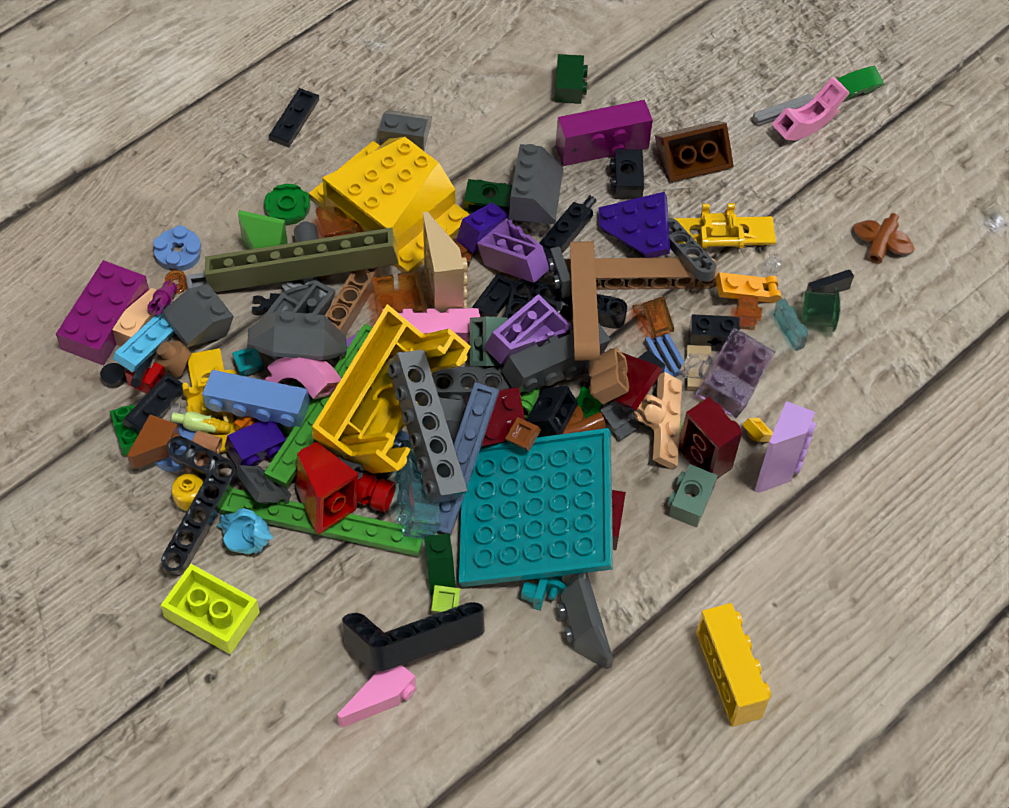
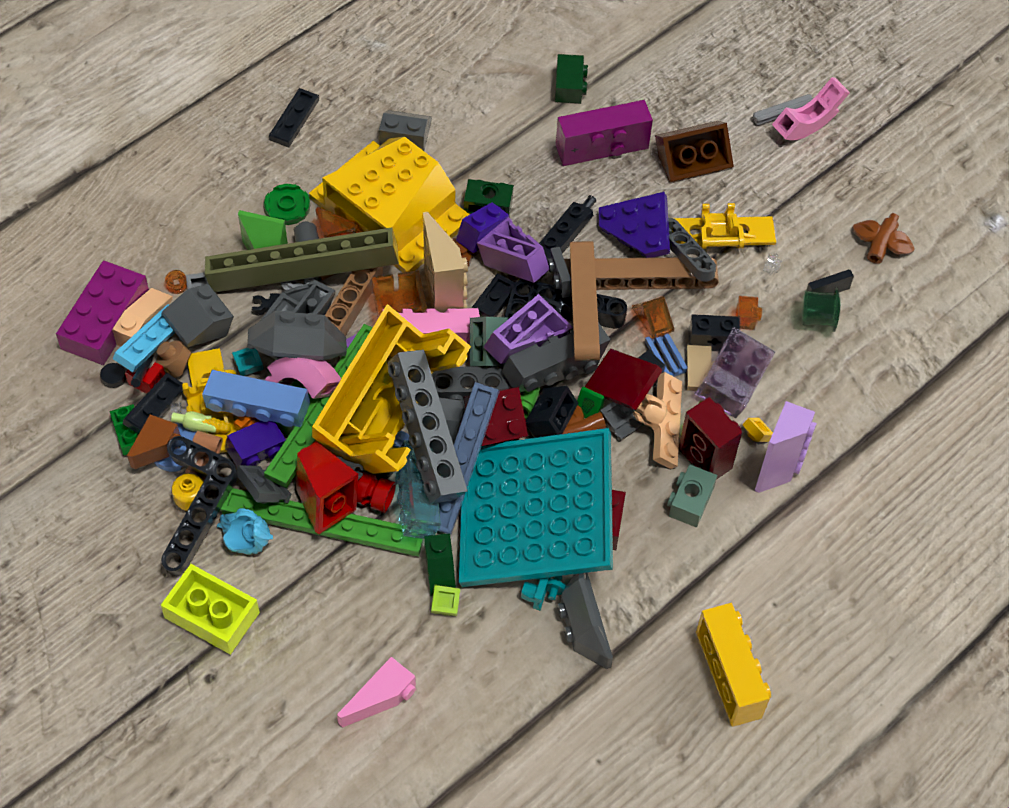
magenta pin [147,281,177,315] -> none
medium blue plate [153,225,201,271] -> none
black beam [342,602,485,671] -> none
dark orange plate [505,417,541,452] -> none
dark grey slope [509,144,563,224] -> none
medium nougat brick [588,347,629,404] -> none
black brick [610,149,644,200] -> none
clear plate [679,353,713,379] -> none
light orange plate [715,272,782,303] -> none
clear light blue plate [773,298,808,351] -> none
green slope [837,65,885,101] -> none

